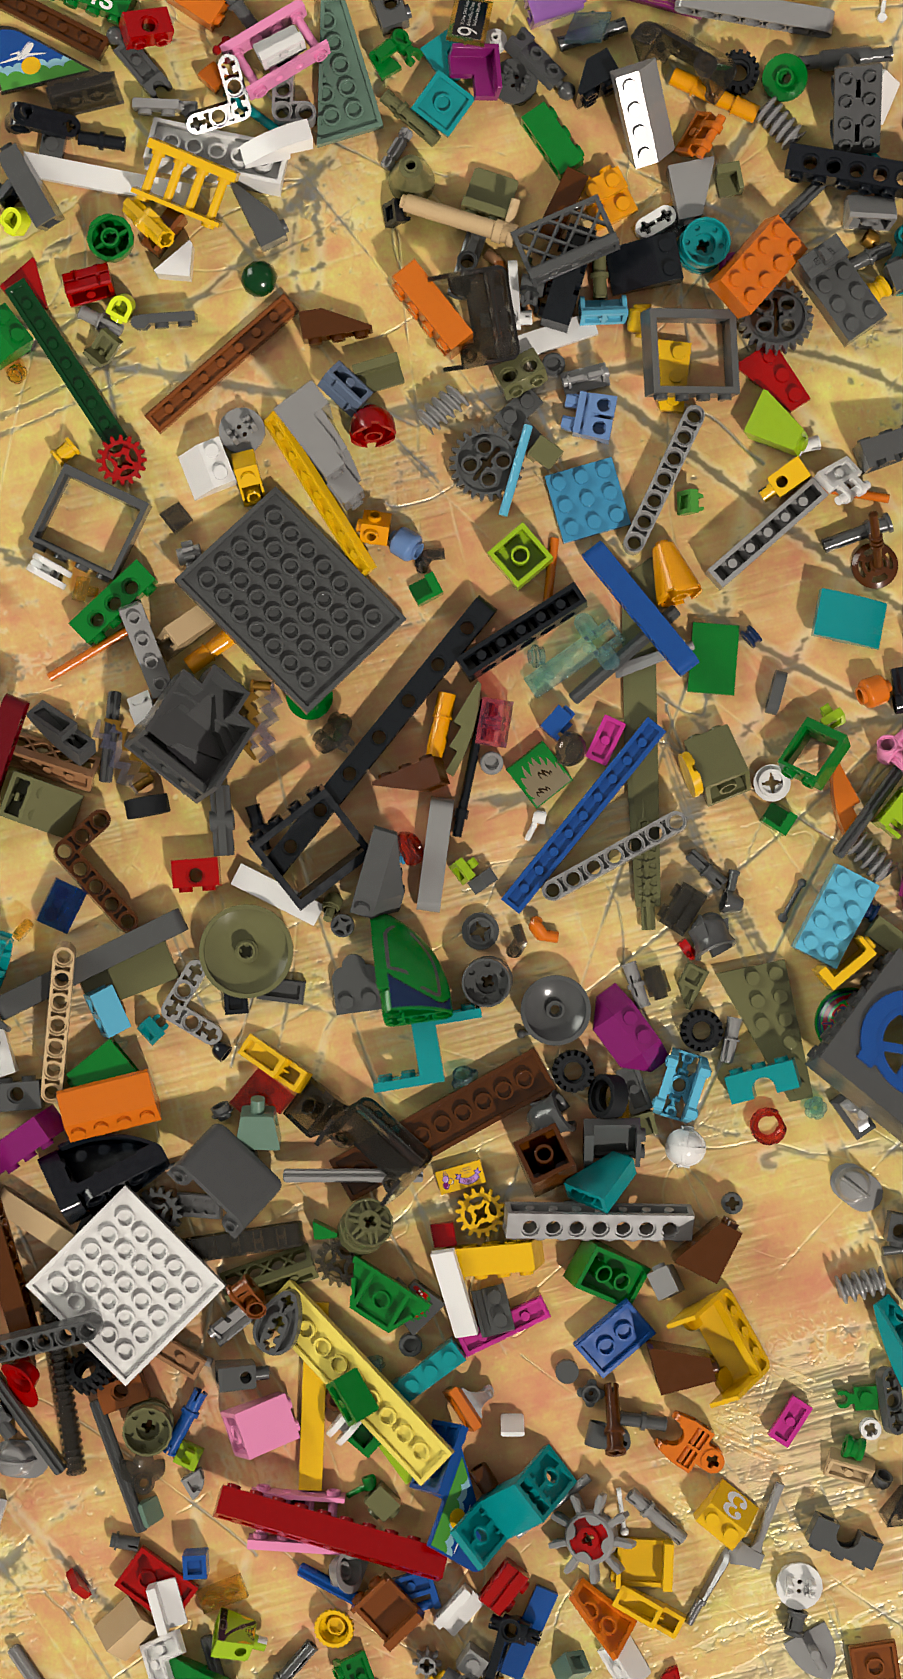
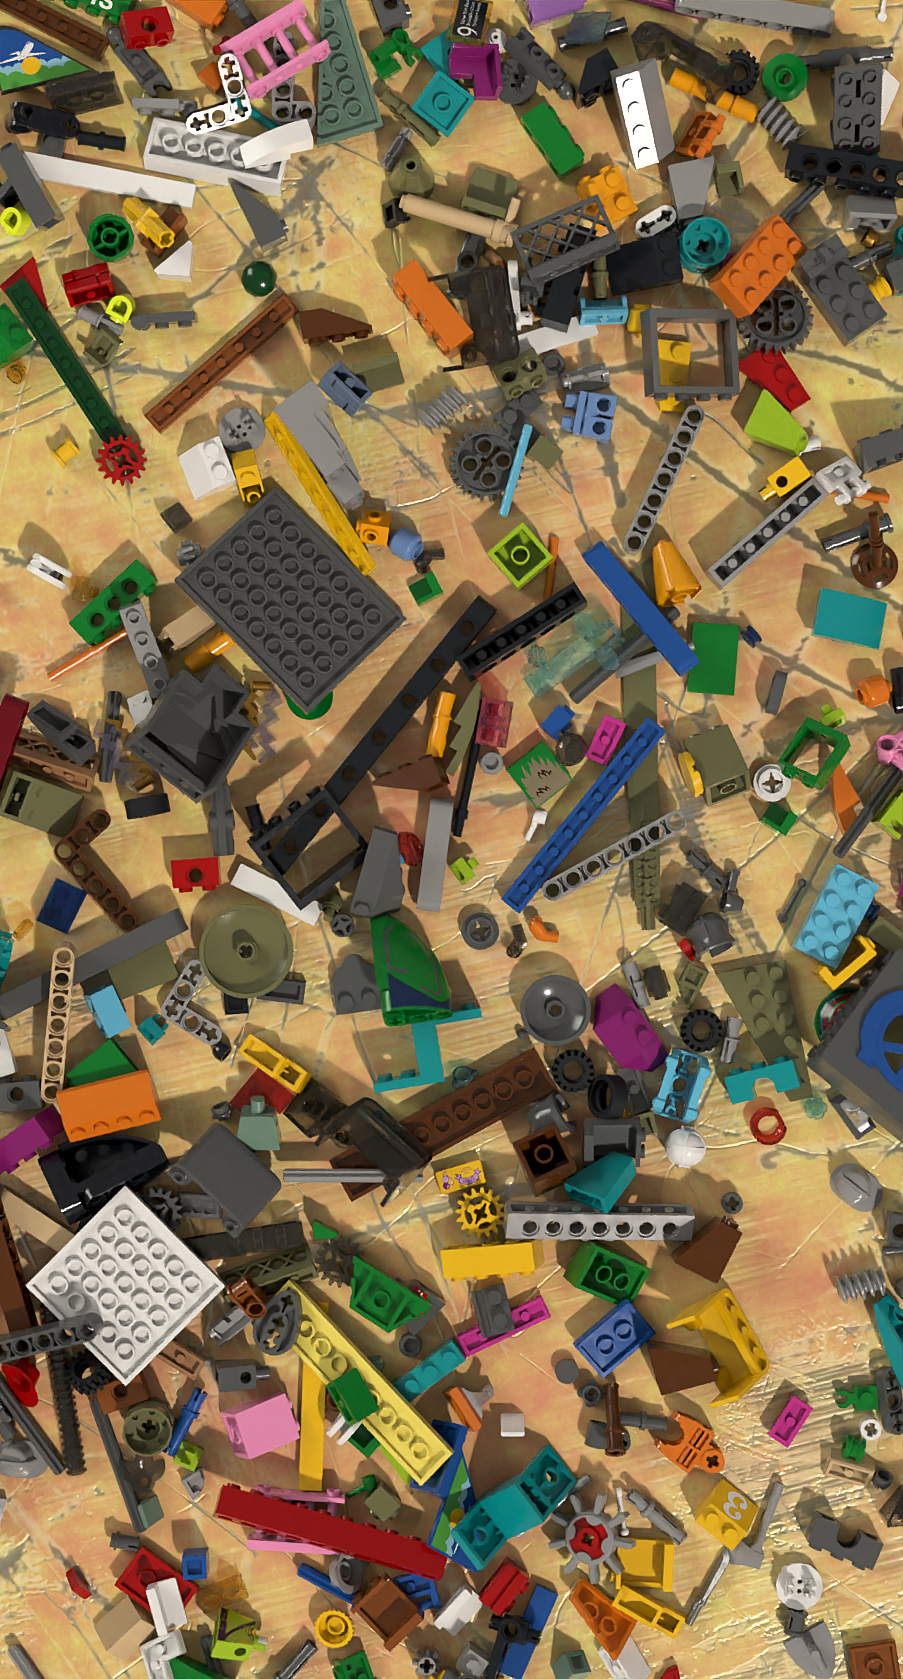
dark grey window [28,463,152,583] -> none
yellow fence [131,137,241,230] -> none
white panel [253,25,307,71] -> none
clear smoke plate [312,712,355,754] -> none
olive wheel [337,1198,393,1255] -> none
red cylinder [349,404,396,448] -> none
red slope [430,1220,457,1248] -> none
white tile [430,1248,479,1338] -> none
dark grey wheel [462,956,513,1007] -> none
dark grey piece [468,867,498,895] -> none
reddish brown piece [469,1462,499,1494] -> none
reddish brown slope [540,166,589,244] -> none
dark azure plate [544,457,631,544] -> none
light grey brick [647,1262,685,1301] -> none
bright green tile [677,489,704,516] -> none
light grey piece [847,831,898,883] -> none

